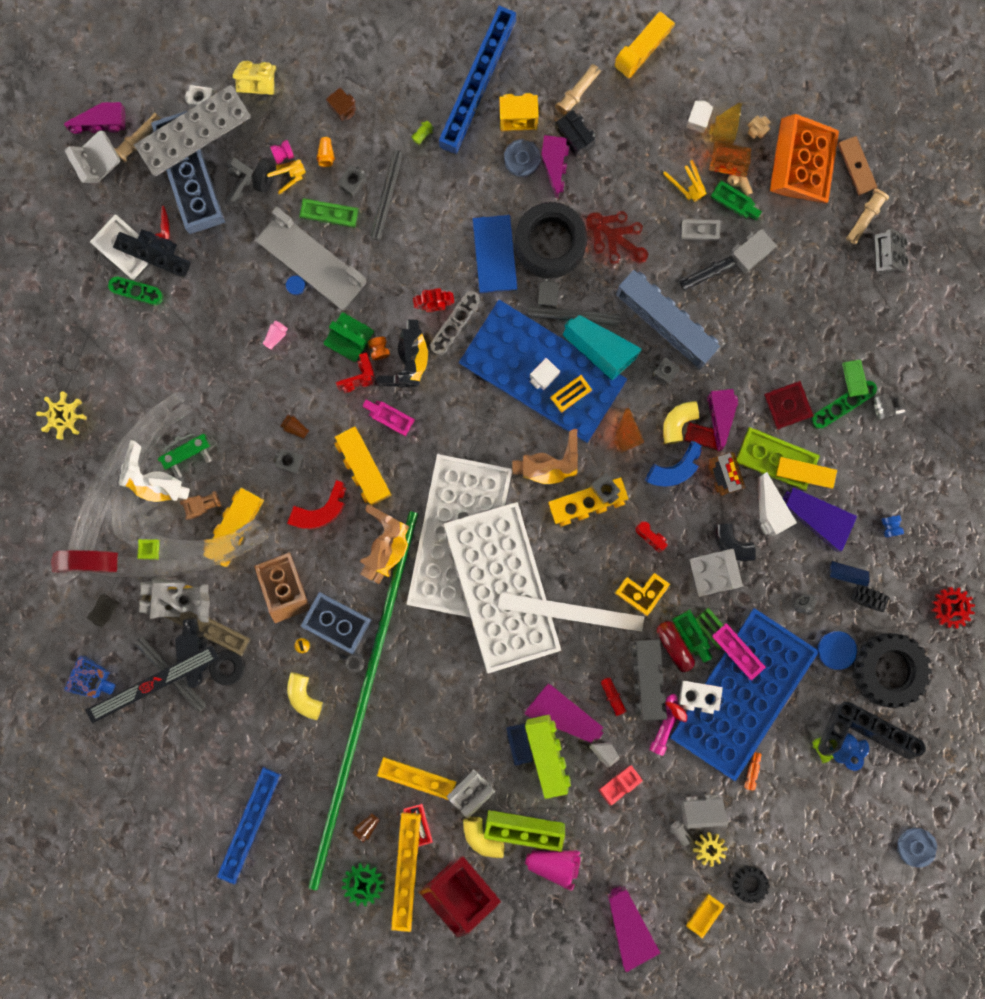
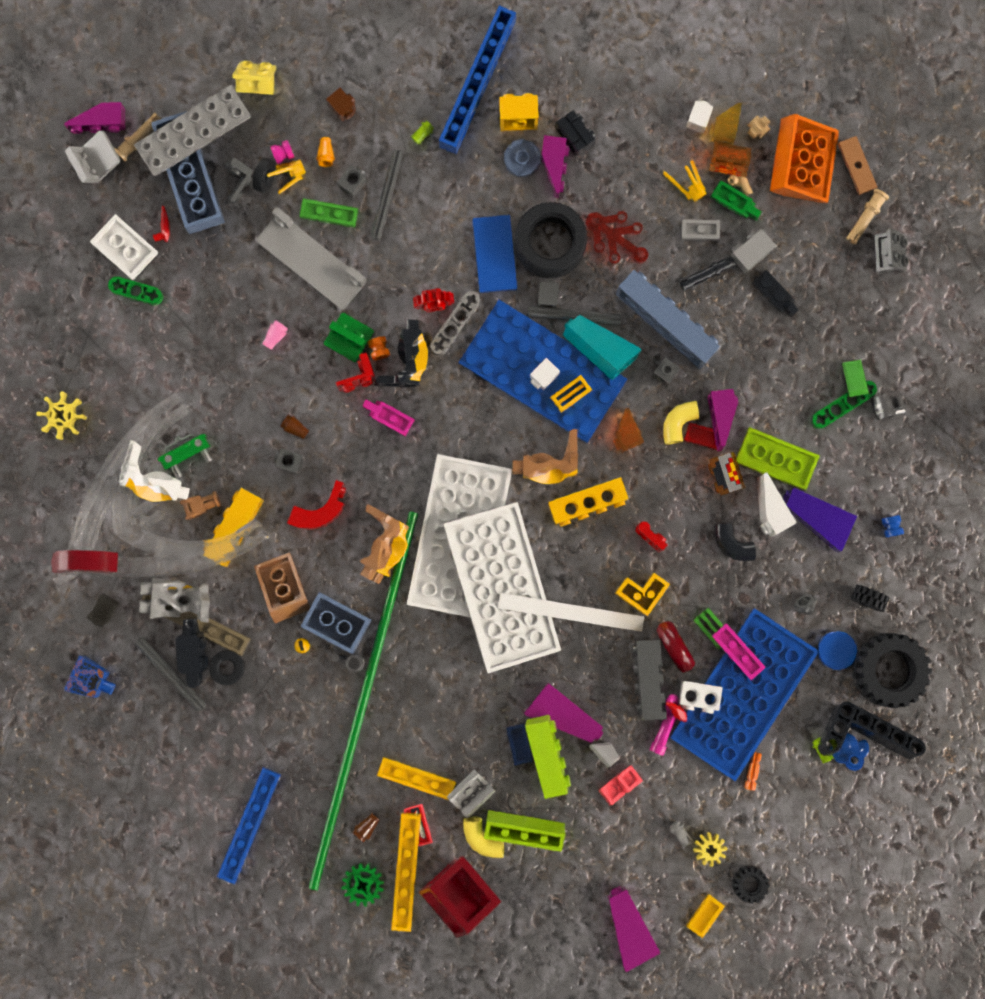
black sticker [85,645,219,723] -> none
black bracket [113,229,191,278] -> none
lime tile [137,539,160,560] -> none
white brick [185,85,215,109] -> none
blue tile [286,276,305,296] -> none
light yellow cylinder [287,672,323,720] -> none
yellow brick [334,426,392,506] -> none
dark pink cone [525,850,581,890] -> none
tan pin [555,64,601,116] -> none
dark grey brick [590,473,620,504] -> none
red axle [601,677,627,716] -> none
yellow beam [614,11,675,78] -> none
blue arch [644,441,702,486] -> none
green hinge [672,609,713,663] -> none
light grey slope [681,794,728,828] -> none
light grey brick [690,549,743,597] -> none
dark red tile [764,381,814,430] -> none
yellow tile [776,457,837,489] -> none
dark blue tile [829,561,870,587] -> none
sand blue tile [897,828,937,868] -> none
red gear [931,587,975,629] -> none
none -> black hinge [752,270,799,317]

